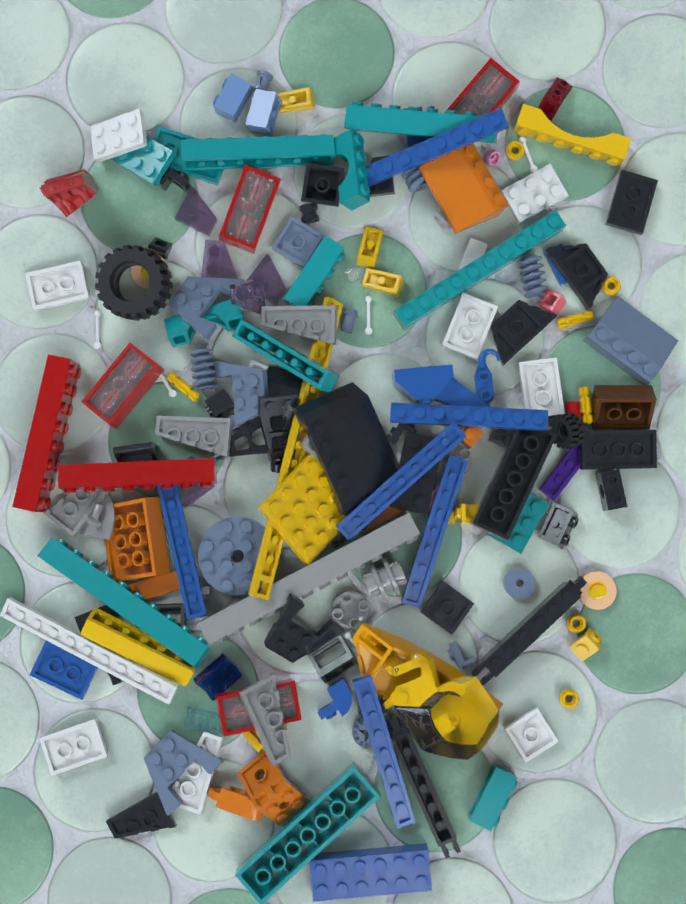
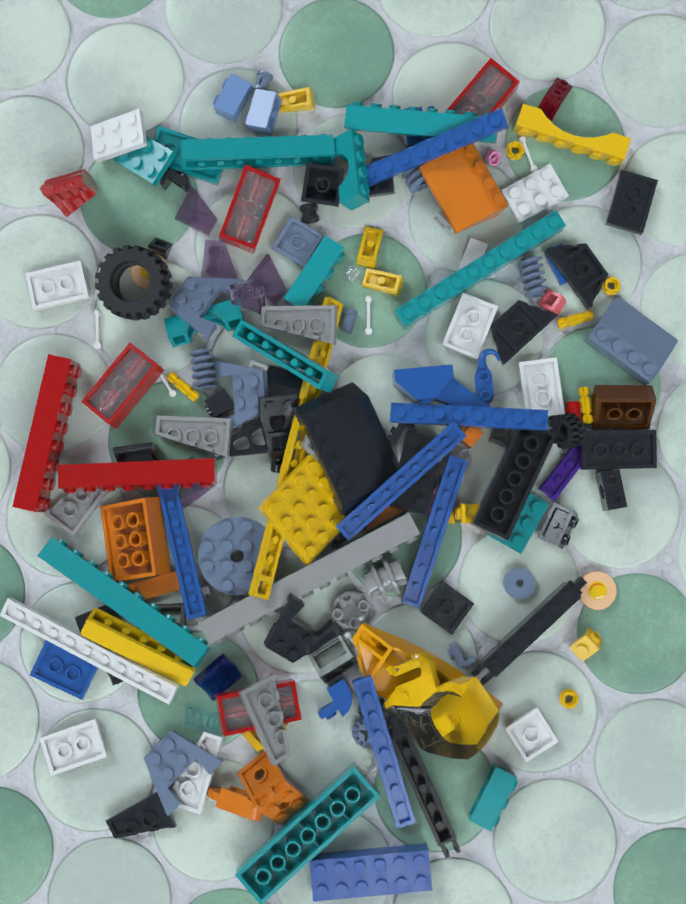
light grey shield [80,495,115,540] -> none
yellow plate [566,613,586,633] -> none

